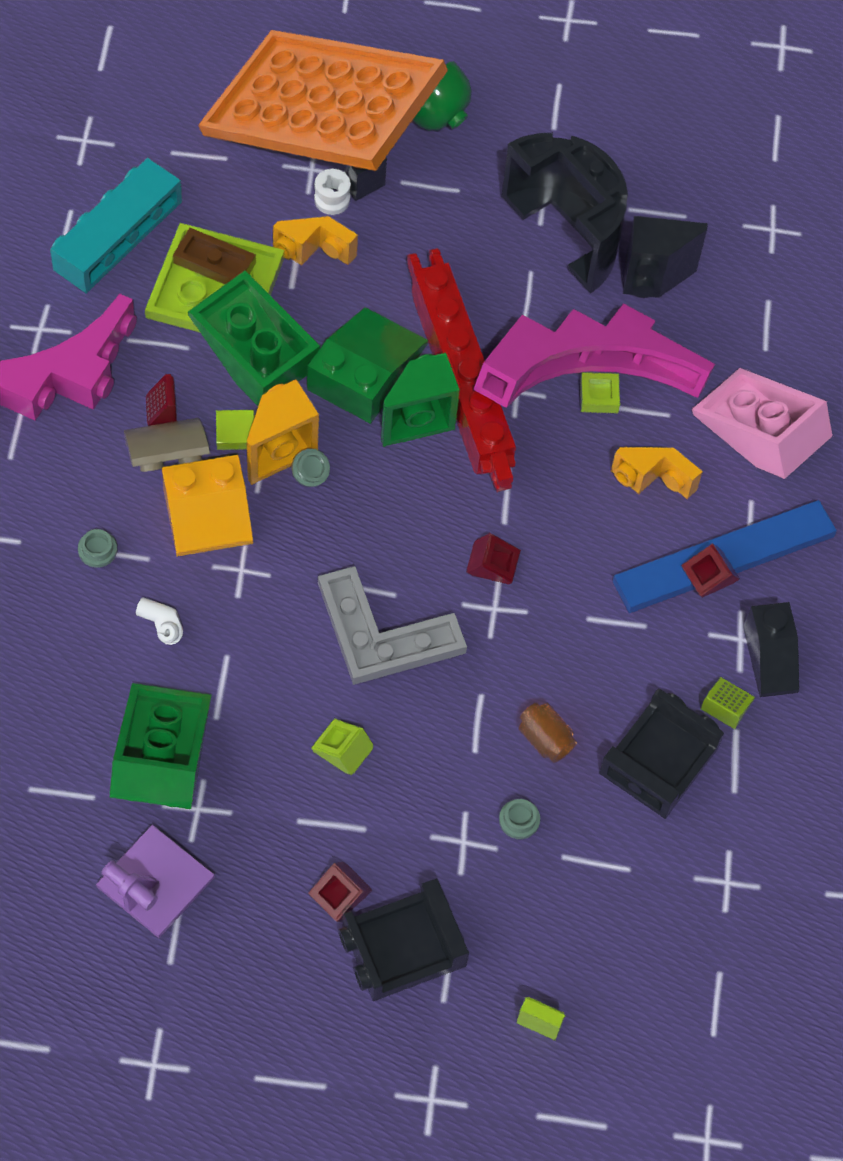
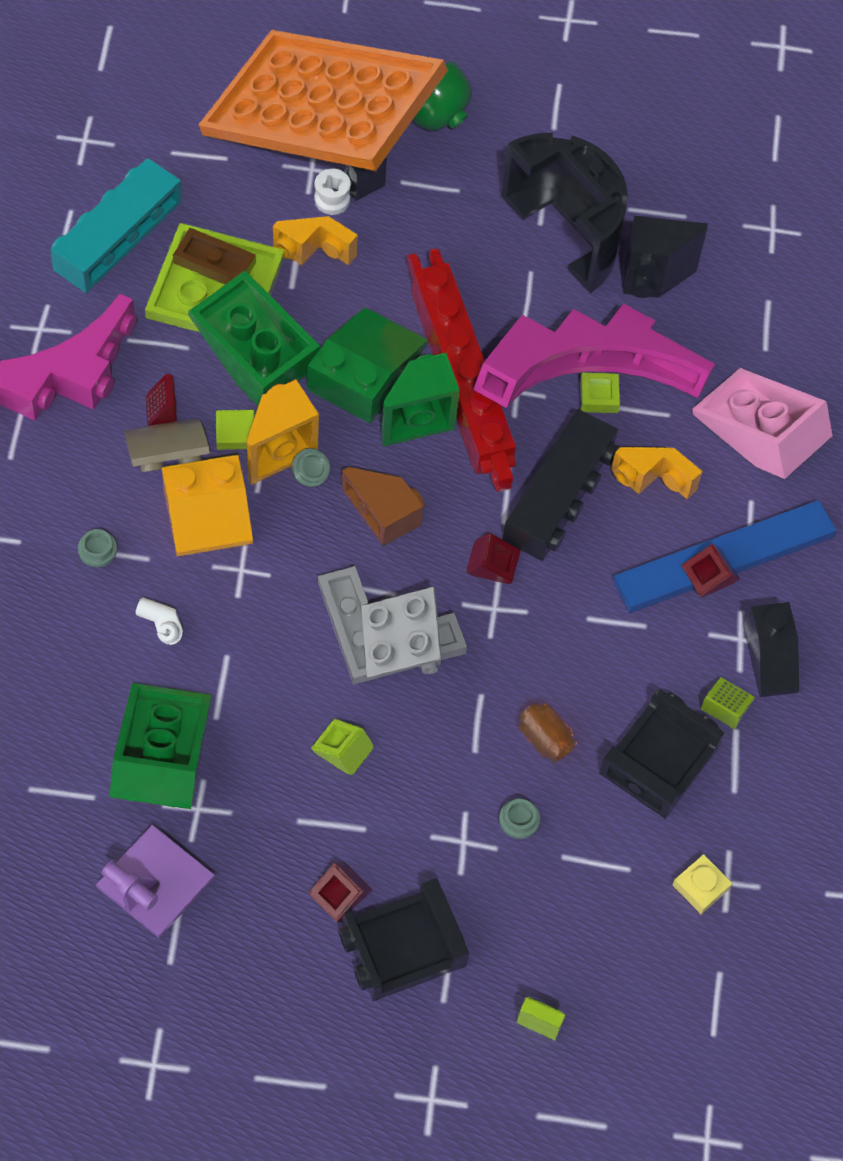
none -> dark orange slope [342,467,425,546]
none -> light grey hinge [361,587,442,679]
none -> black brick [502,409,619,562]
none -> light yellow plate [673,854,733,914]

